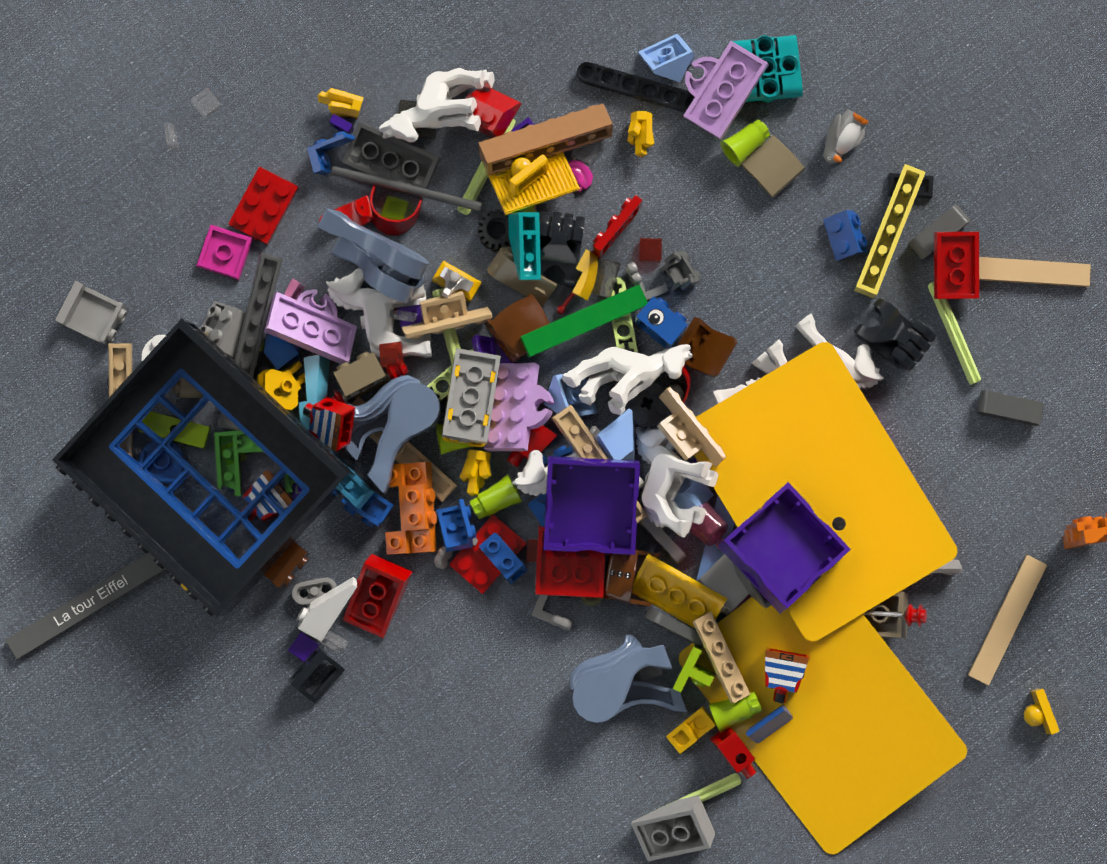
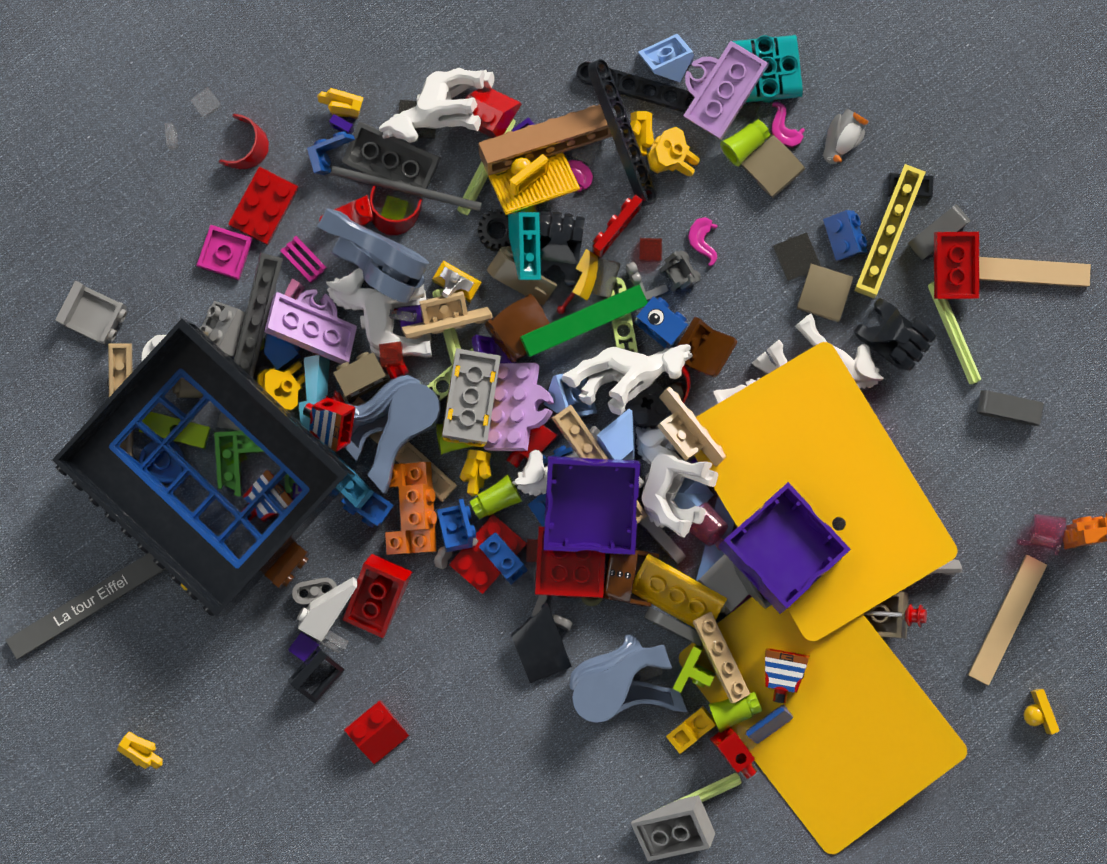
none -> yellow rock [117,732,163,769]
none -> red piece [219,114,269,169]
none -> dark pink tile [280,236,327,283]
none -> red slope [344,700,409,764]
none -> black slope [511,603,572,683]
none -> black beam [588,59,656,207]
none -> yellow hinge [647,127,700,176]
none -> dark pink piece [688,217,718,267]
none -> dark pink piece [771,102,805,148]
none -> clear smoke piece [773,232,821,282]
none -> dark tan slope [797,264,853,322]
none -> clear pink hat [1017,514,1066,556]

